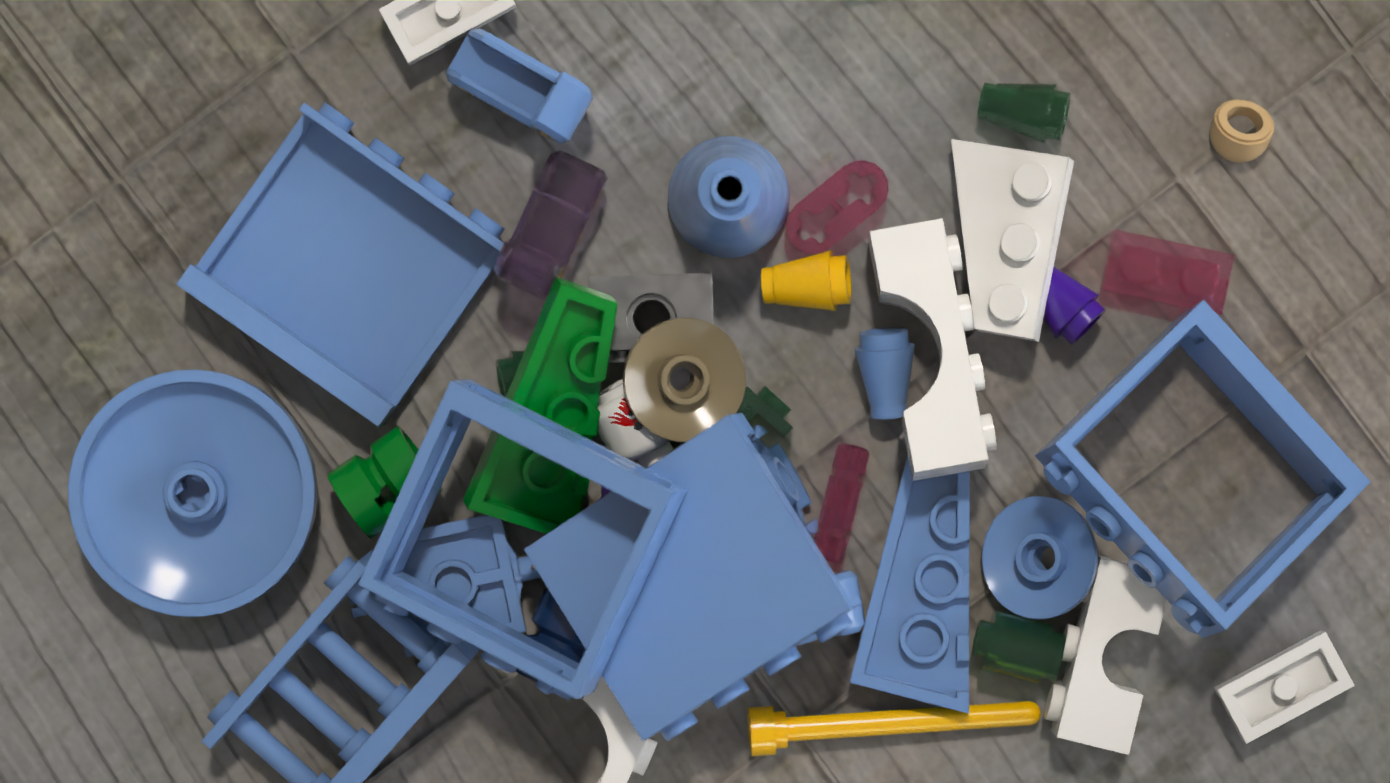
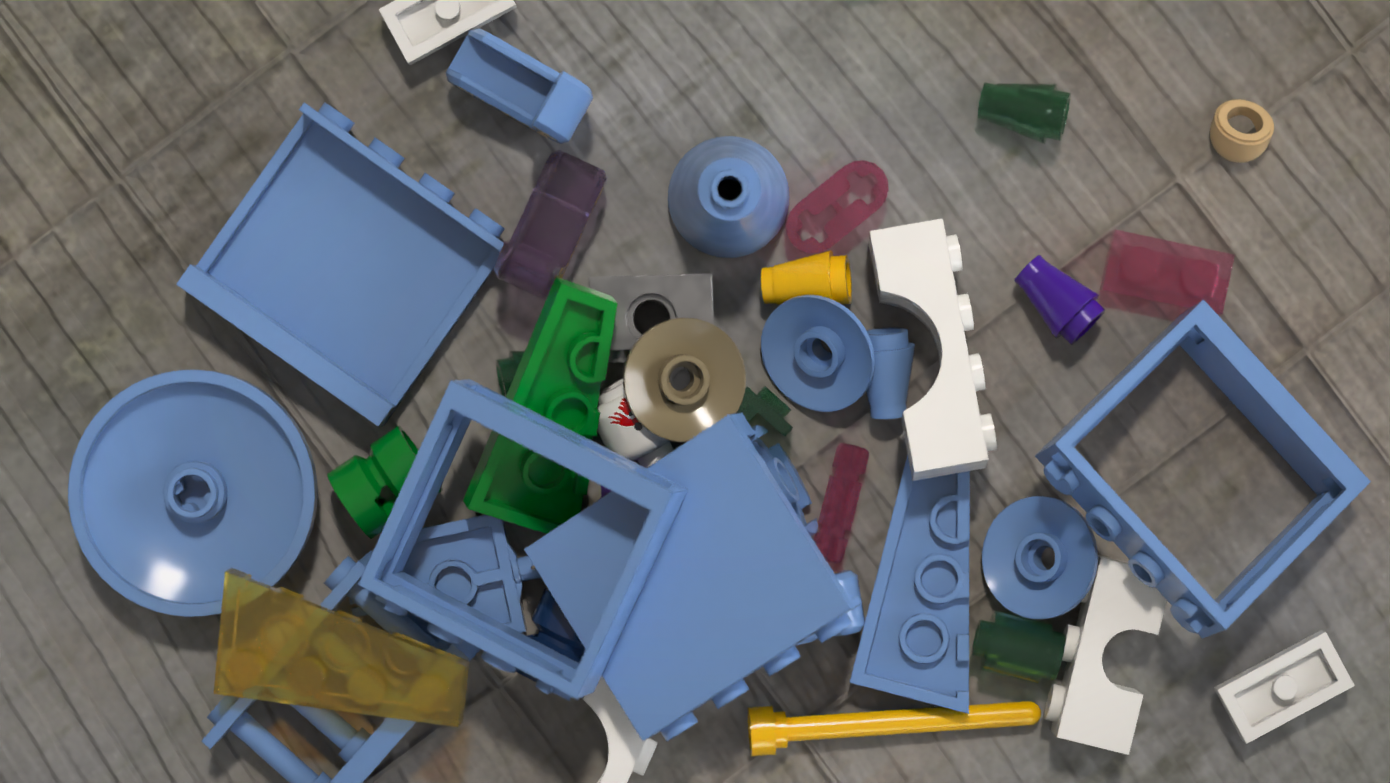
white wing [951,139,1074,342] -> none
none -> clear yellow wing [214,567,469,727]
none -> medium blue dish [761,295,875,412]

